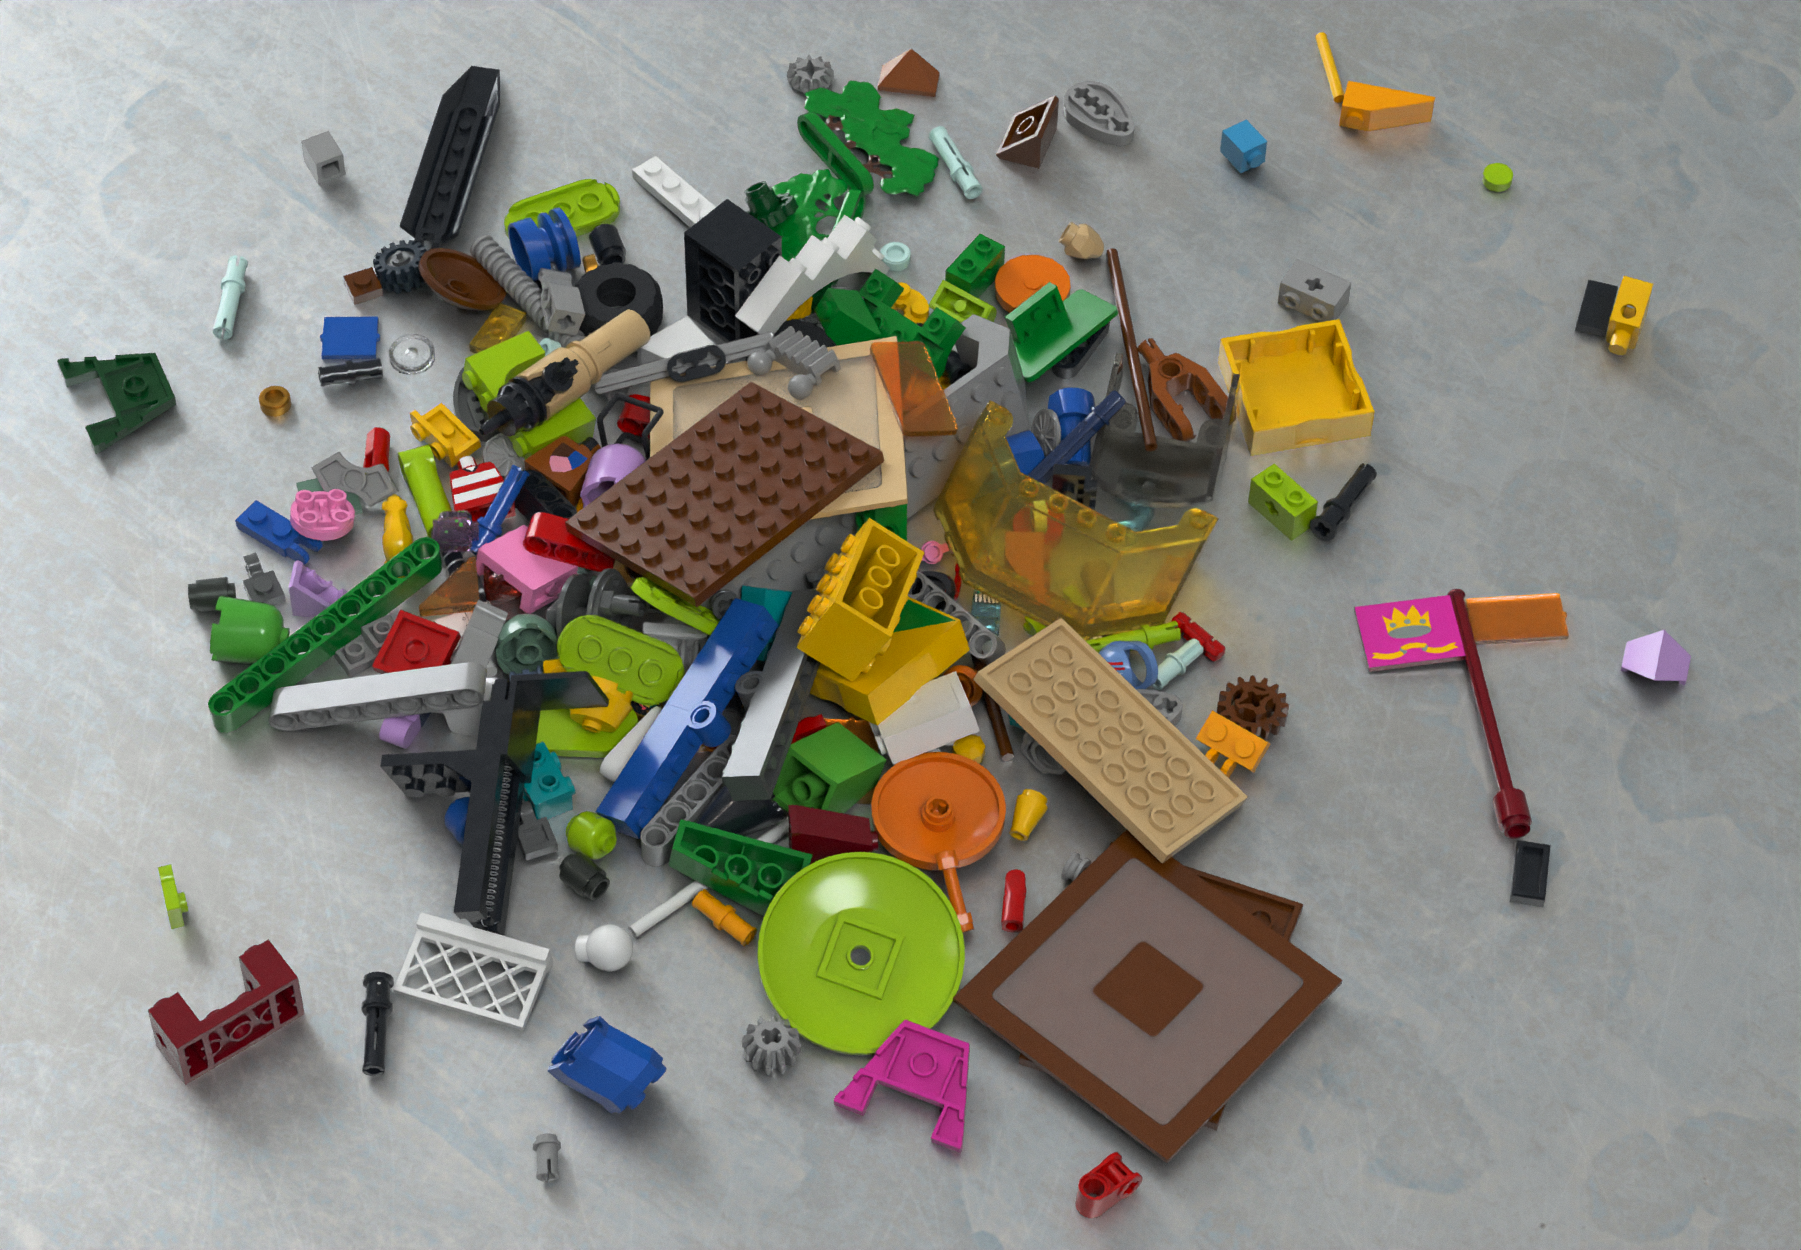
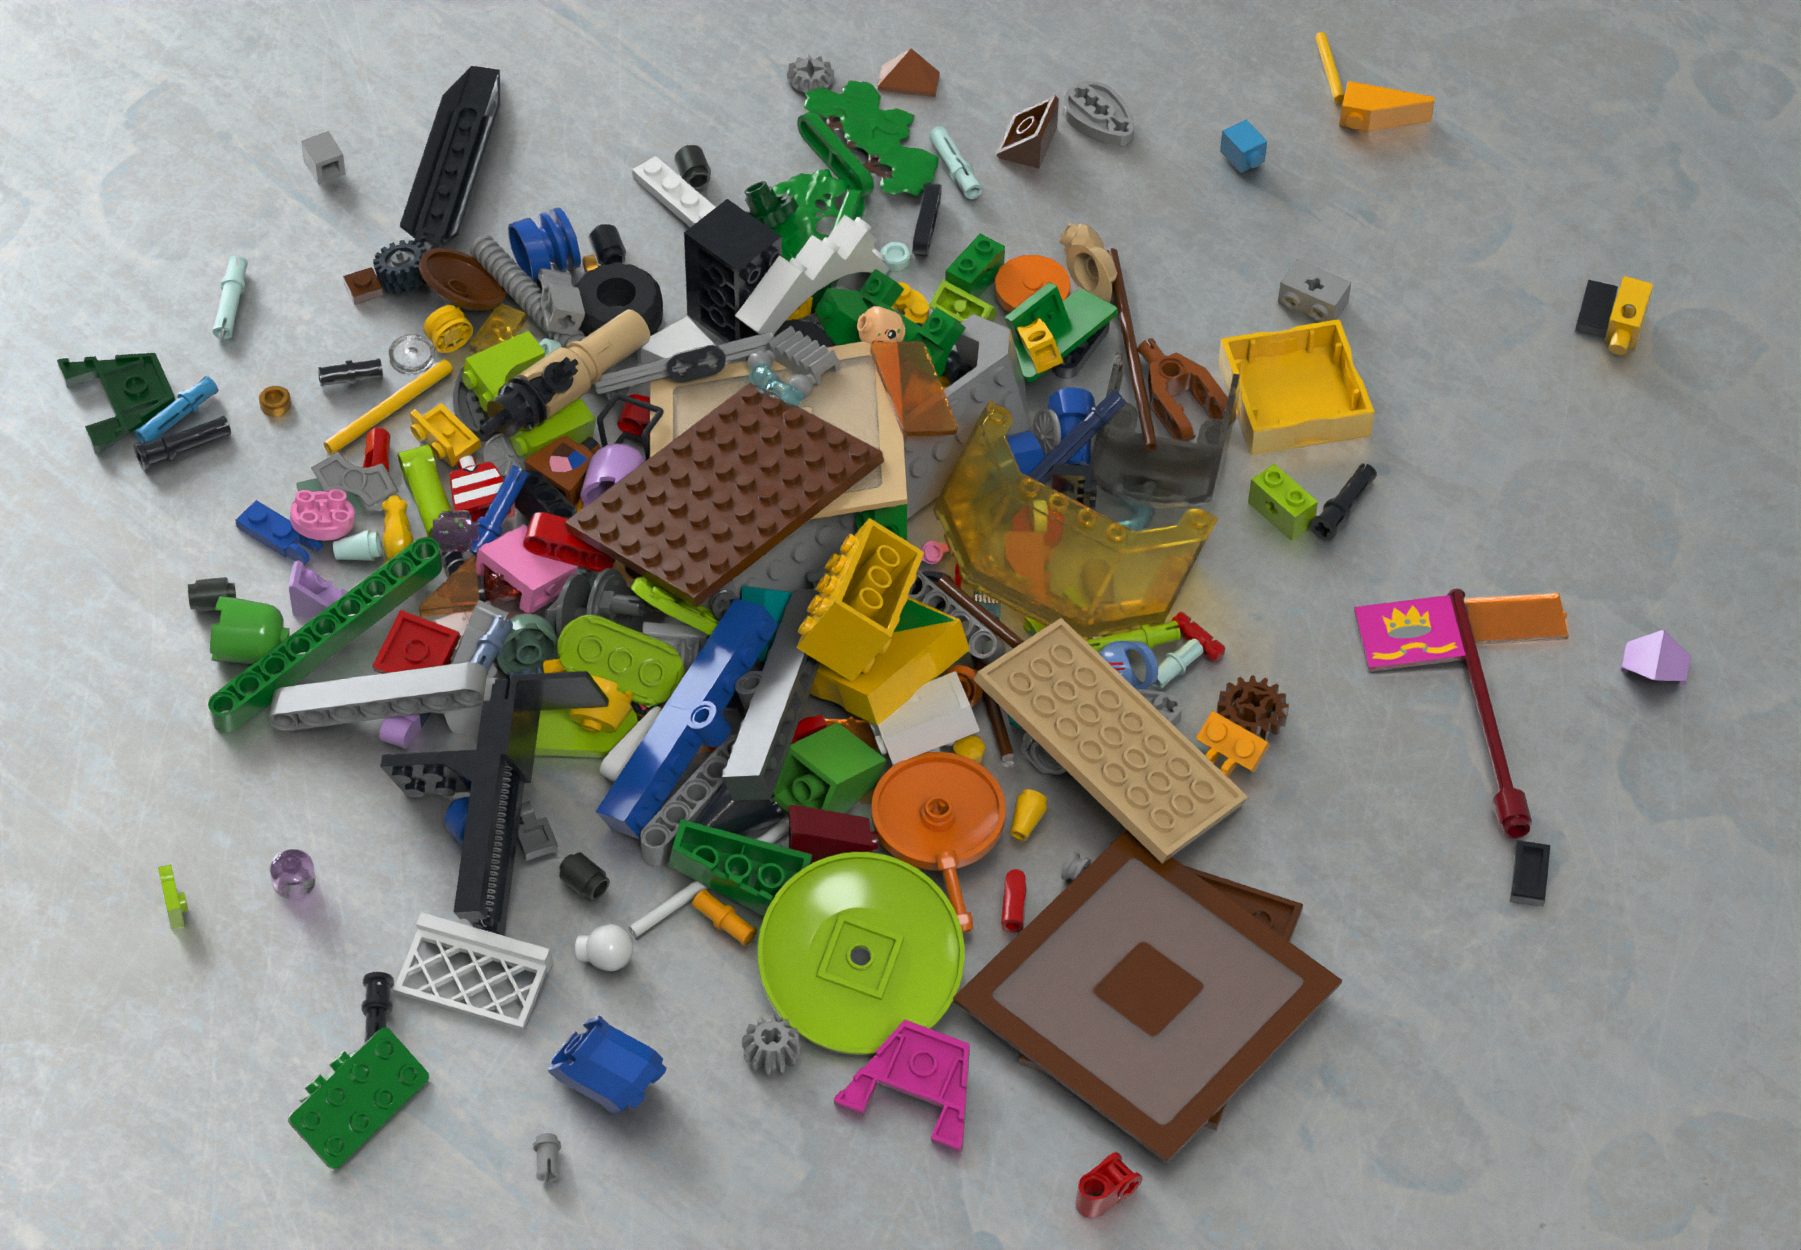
dark red plate [148,939,305,1085] -> none
dark grey plate [243,552,286,606] -> none
blue piece [320,316,380,360] -> none
light grey slope [334,614,395,678] -> none
lime tile [504,179,620,239] -> none
teal brick [523,741,576,820] -> none
lime head [566,811,617,860] -> none
lime tile [1482,163,1513,192] -> none
none -> dark azure pin [134,376,219,444]
none -> black pin [134,416,231,470]
none -> clear purple head [270,849,316,900]
none -> green bracket [288,1027,429,1169]
none -> yellow piece [323,359,453,455]
none -> light aqua cone [333,530,382,561]
none -> yellow wheel [423,305,473,353]
none -> sand blue pin [471,615,513,674]
none -> pearl dark grey brick [674,145,711,189]
none -> clear light blue piece [749,363,805,407]
none -> light nougat head [857,306,905,345]
none -> black beam [912,183,942,256]
none -> reddish brown bar [935,574,1024,649]
none -> yellow leg [1017,318,1063,374]
none -> tan piece [1066,244,1117,302]

